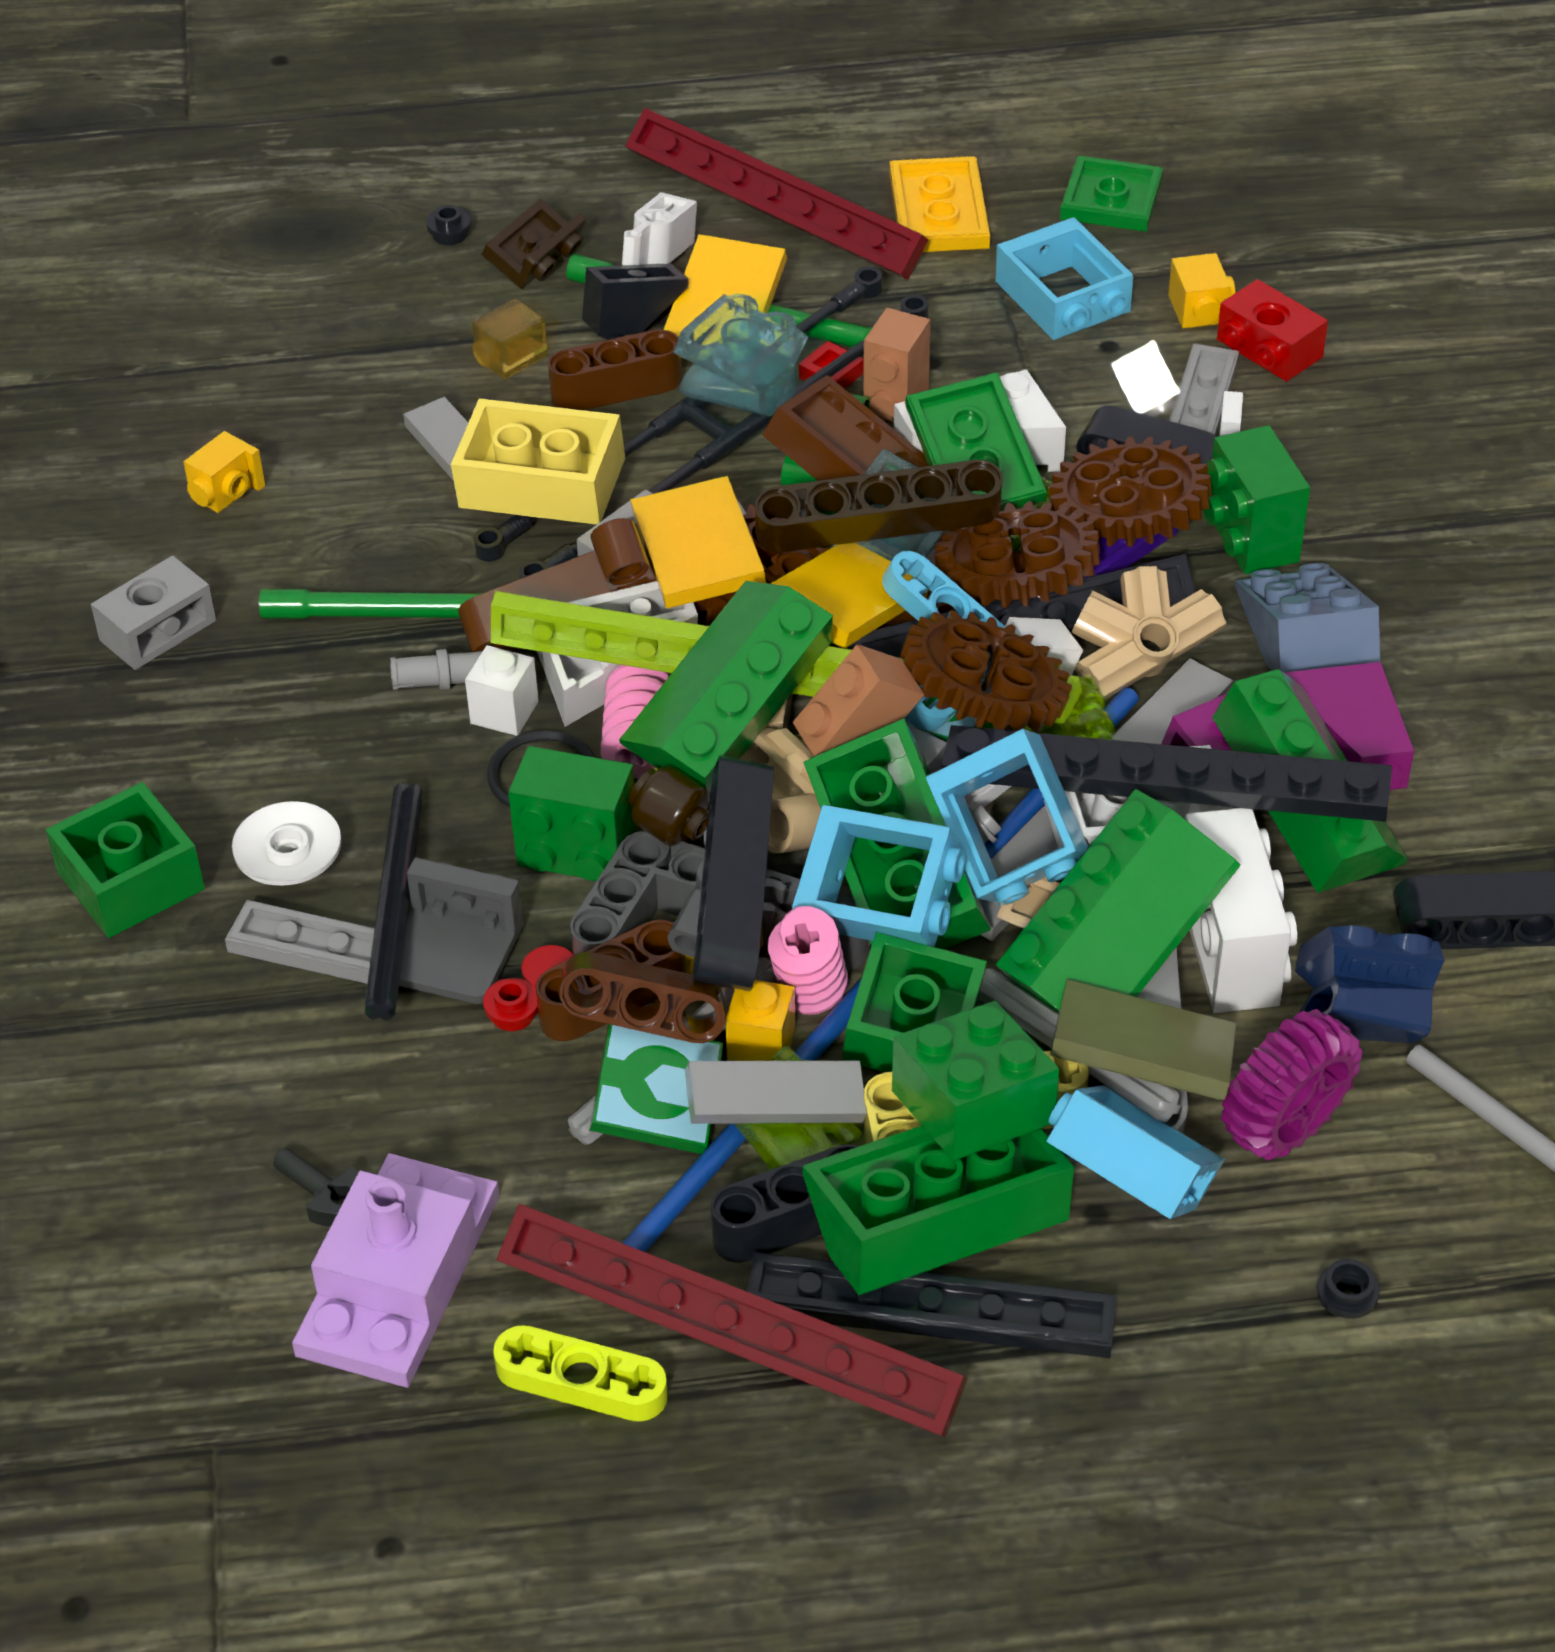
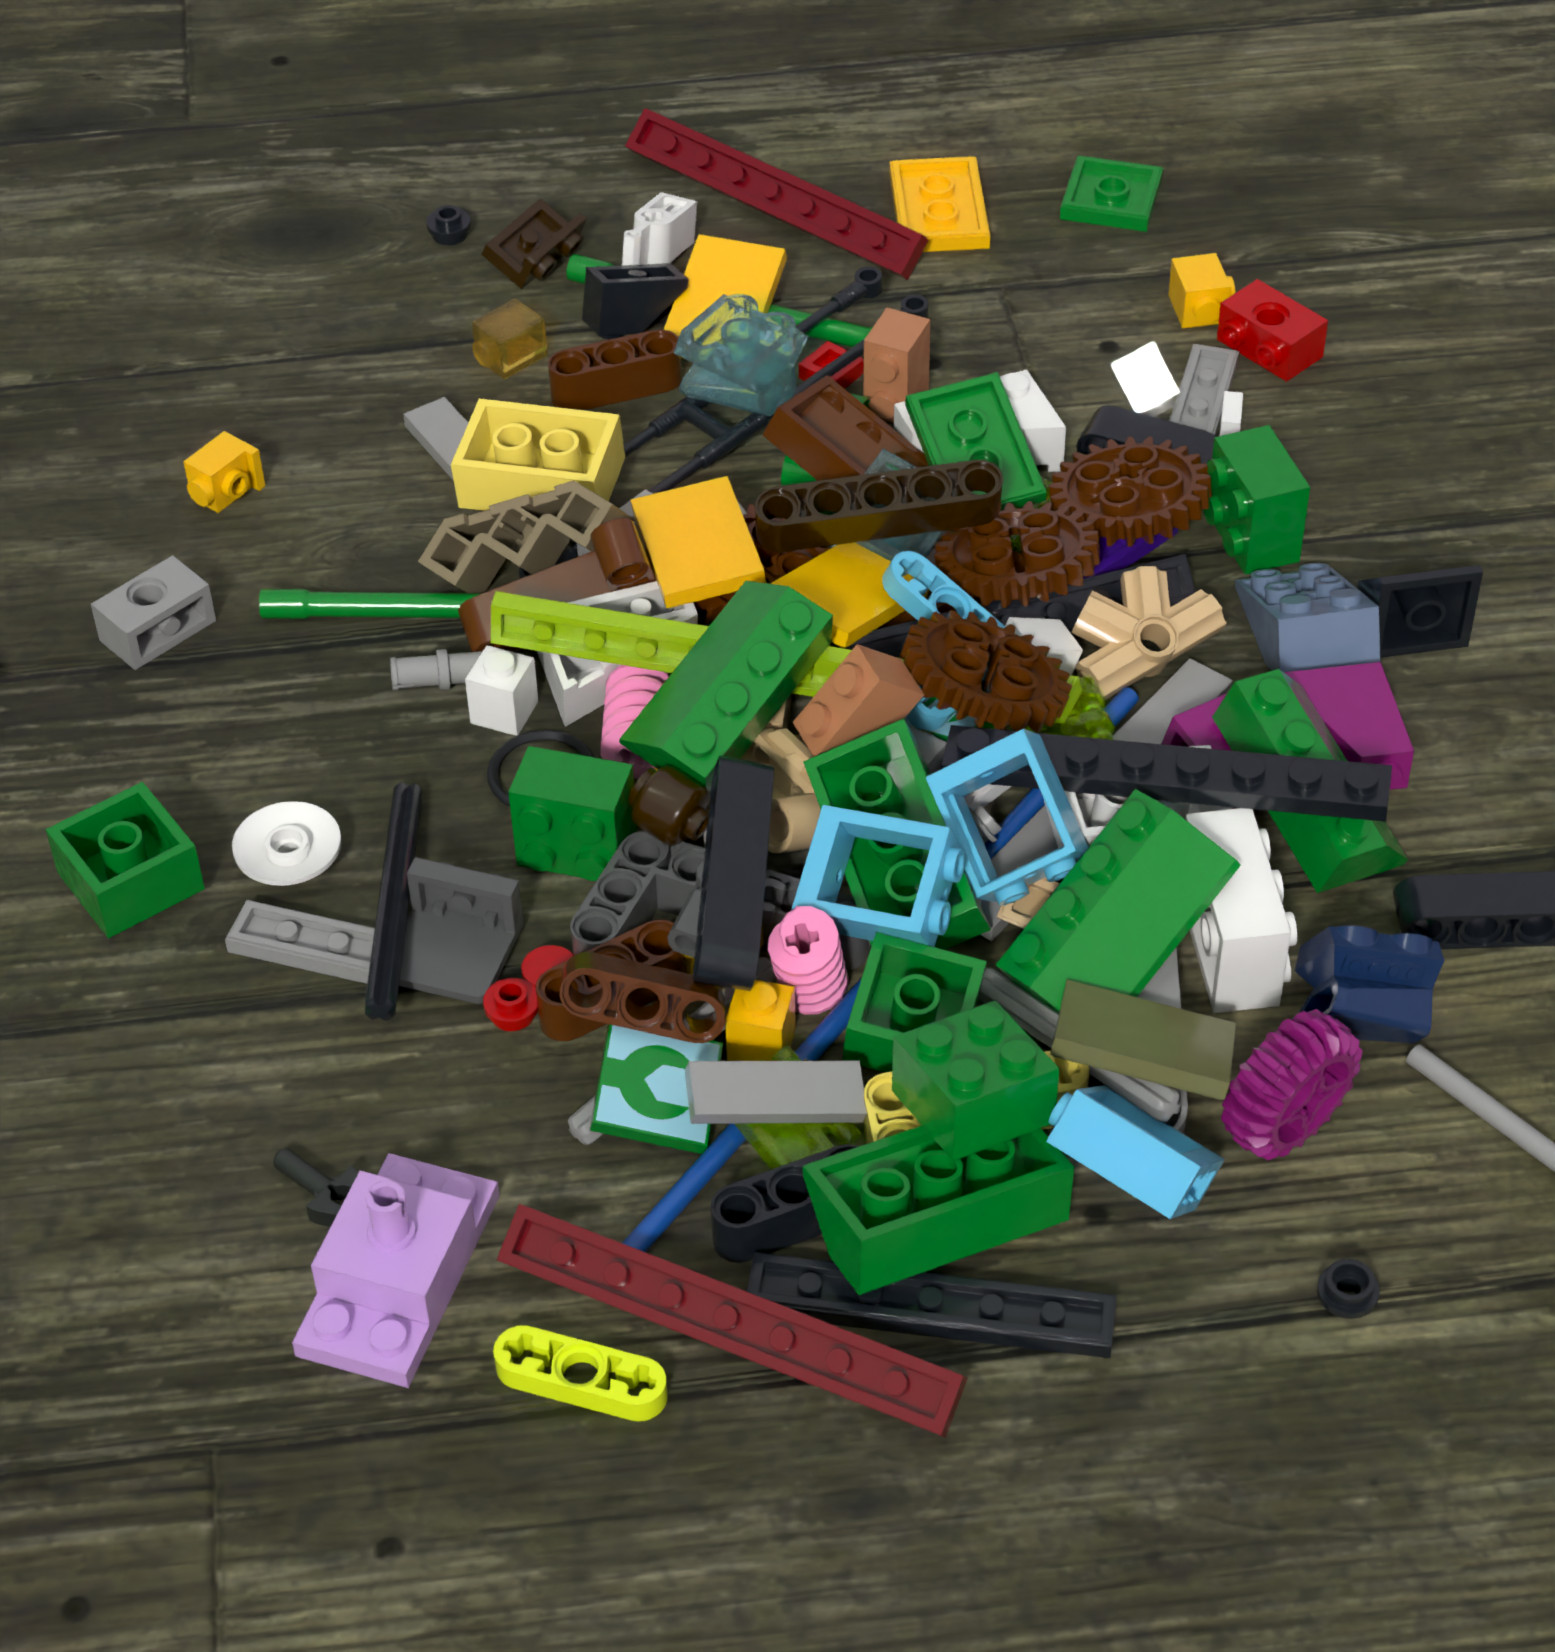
medium azure window [995,217,1133,340] -> none
none -> dark tan brick [418,480,635,593]
none -> black slope [1357,565,1483,658]

